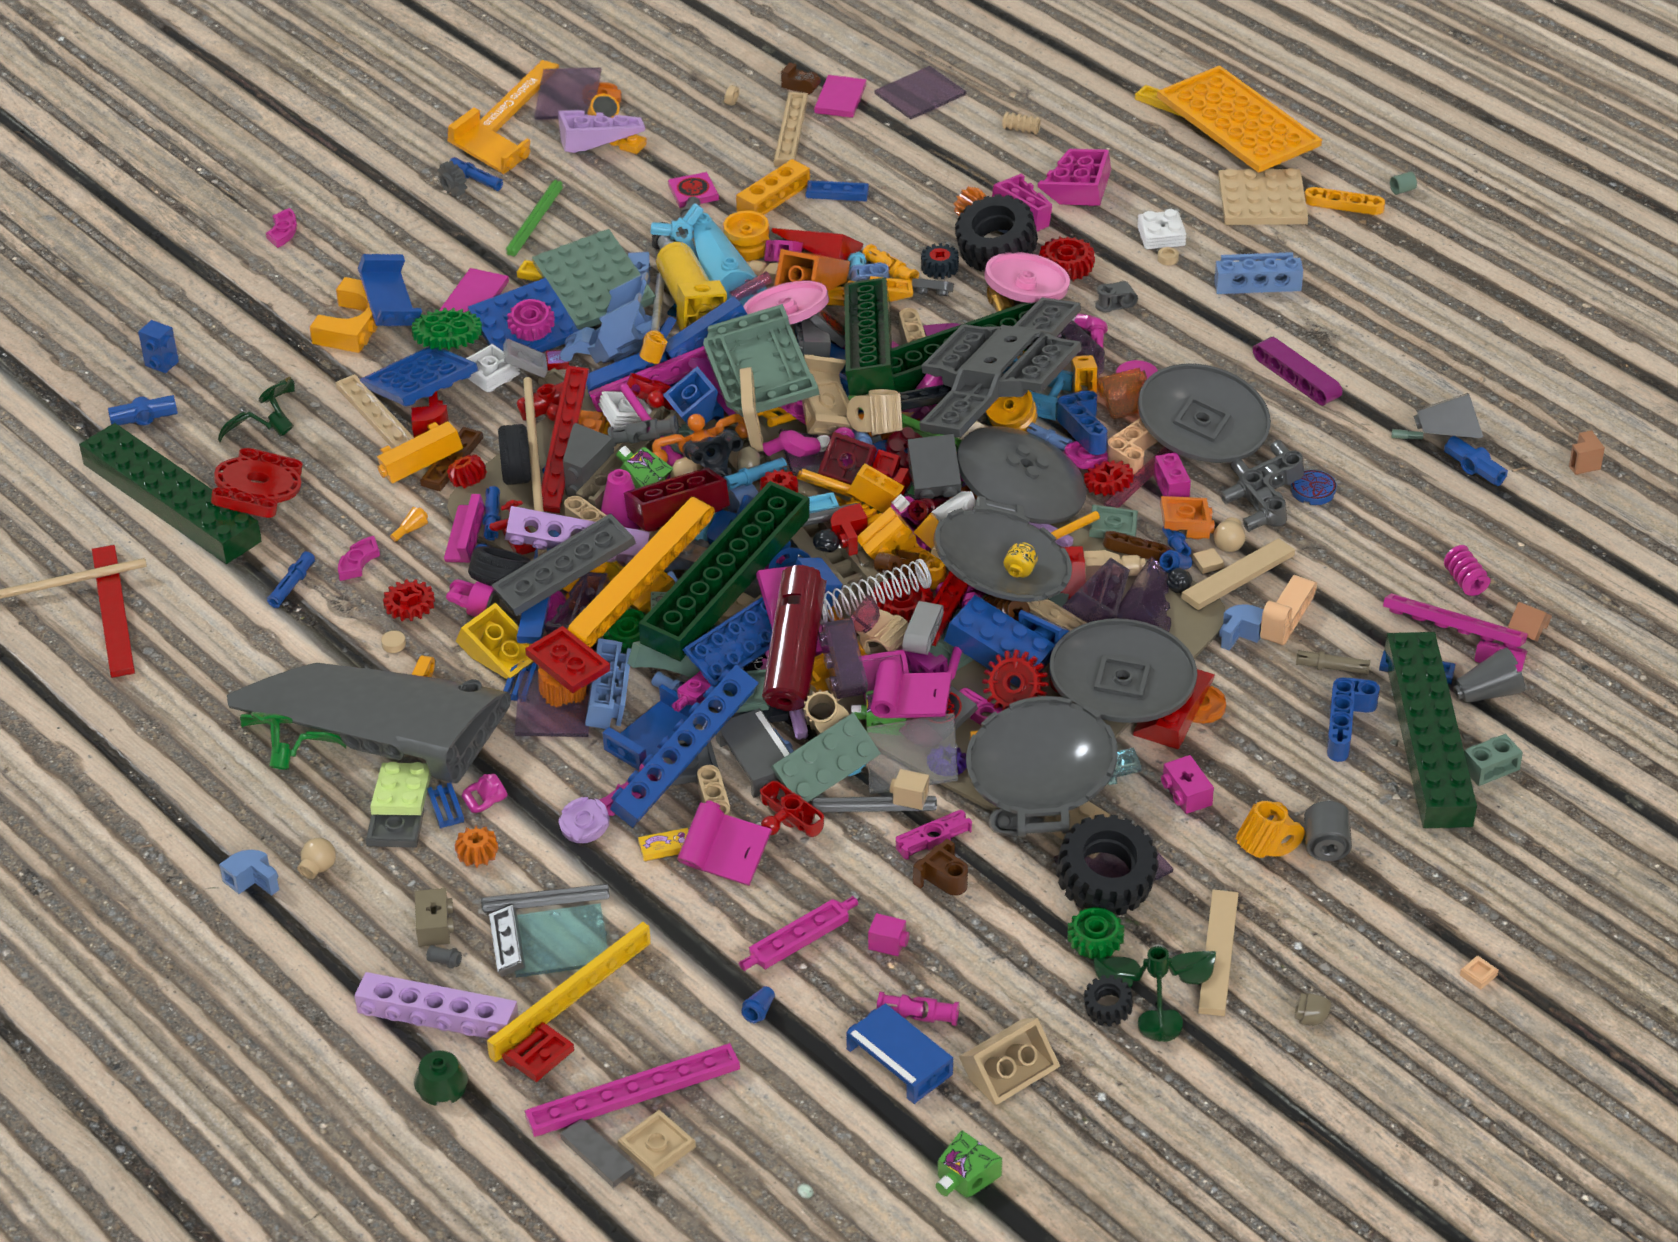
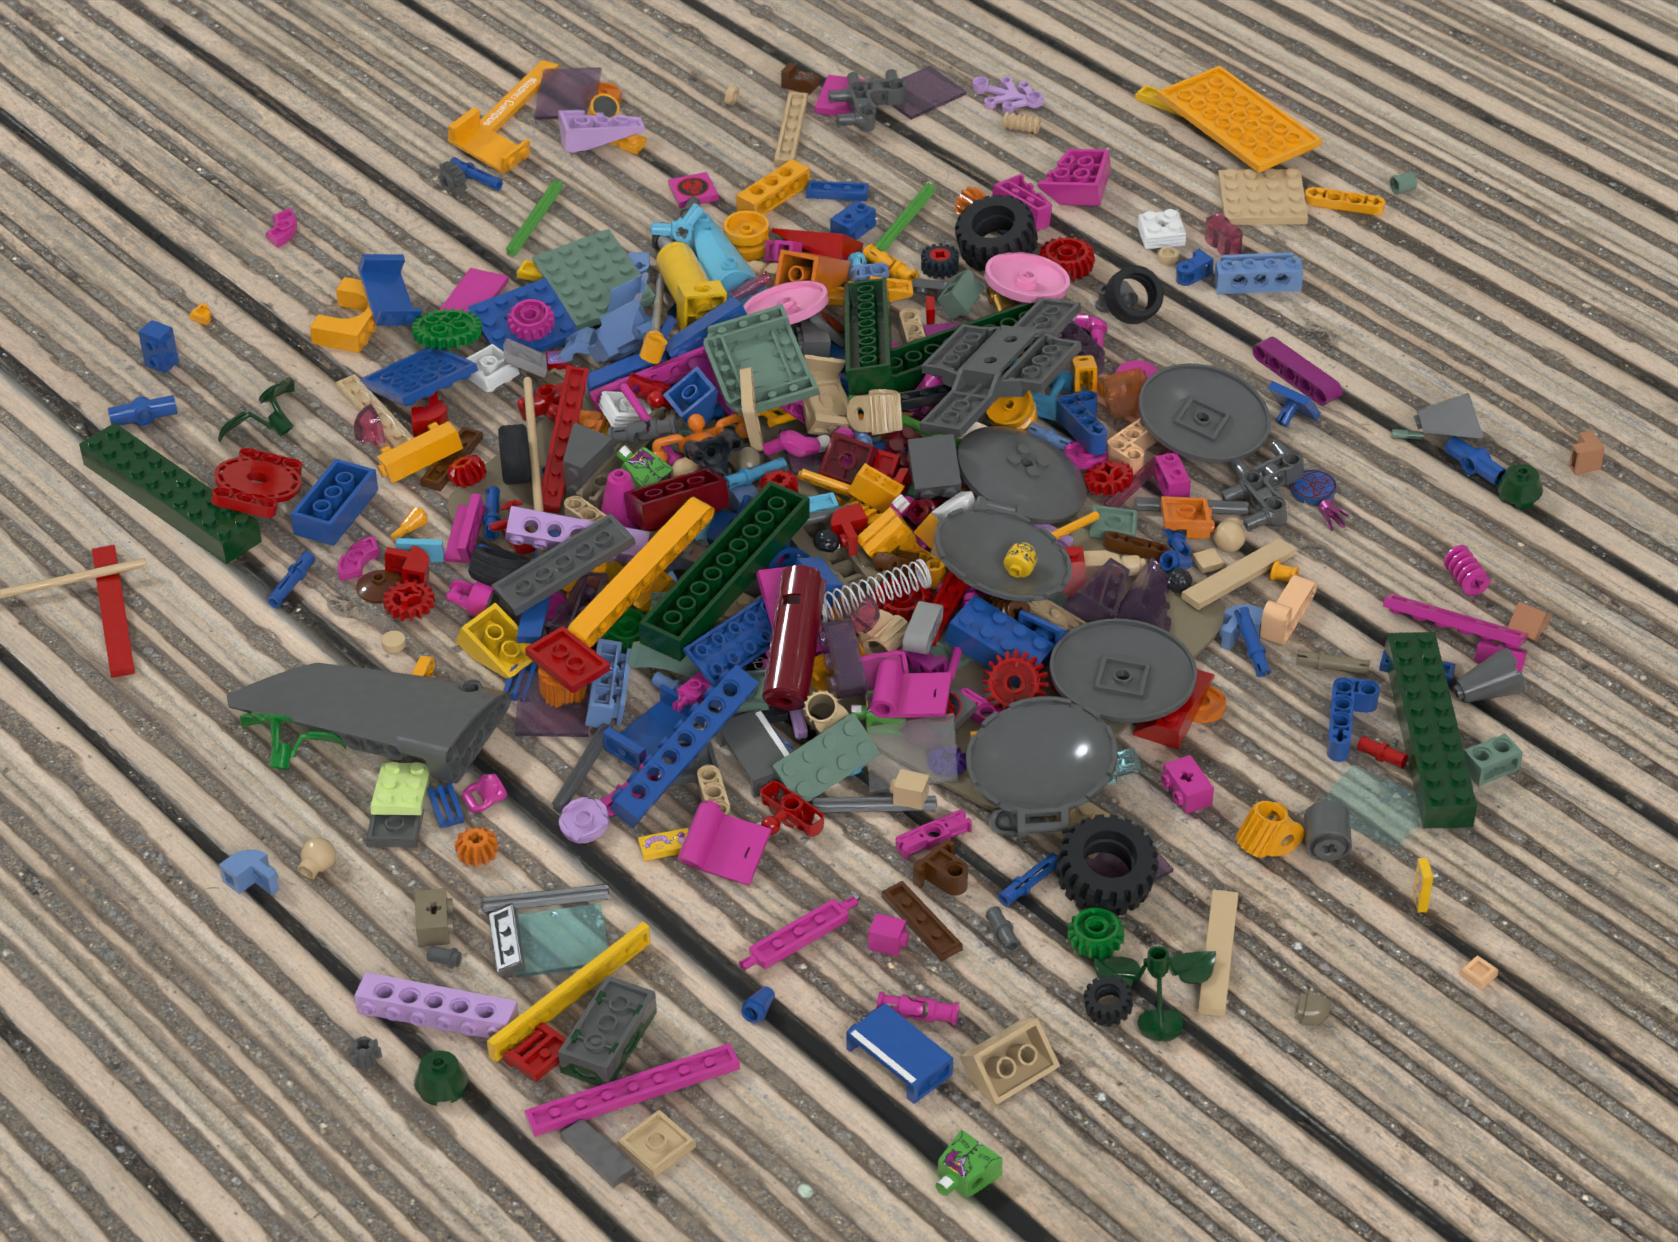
none -> light orange tile [189,303,212,326]
none -> blue brick [290,459,378,546]
none -> dark grey gear [347,1036,382,1070]
none -> clear pink brick [354,404,385,445]
none -> reddish brown dish [356,570,402,603]
none -> red brick [385,546,429,586]
none -> medium azure tile [396,538,445,562]
none -> dark grey axle [552,723,614,812]
none -> dark grey piece [558,976,657,1086]
none -> dark grey pin [828,69,907,132]
none -> blue brick [830,200,876,240]
none -> bright green axle [875,183,935,252]
none -> reddish brown tile [881,881,963,962]
none -> red tile [926,296,935,325]
none -> sand green brick [937,269,984,319]
none -> lavender plant [973,77,1044,114]
none -> dark grey pin [985,906,1021,953]
none -> blue pin [997,853,1058,907]
none -> black tyre [1105,265,1164,324]
none -> dark grey axle [1134,497,1249,515]
none -> blue leg [1176,249,1214,286]
none -> clear pink brick [1205,213,1243,255]
none -> blue pin [1234,607,1271,678]
none -> blue tile [1268,381,1321,427]
none -> light orange bush [1270,560,1300,583]
none -> flat silver piece [1318,499,1349,531]
none -> clear light blue piece [1323,764,1421,850]
none -> red pin [1357,736,1409,769]
none -> yellow tile [1413,858,1433,913]
none -> dark green cone [1497,464,1543,509]

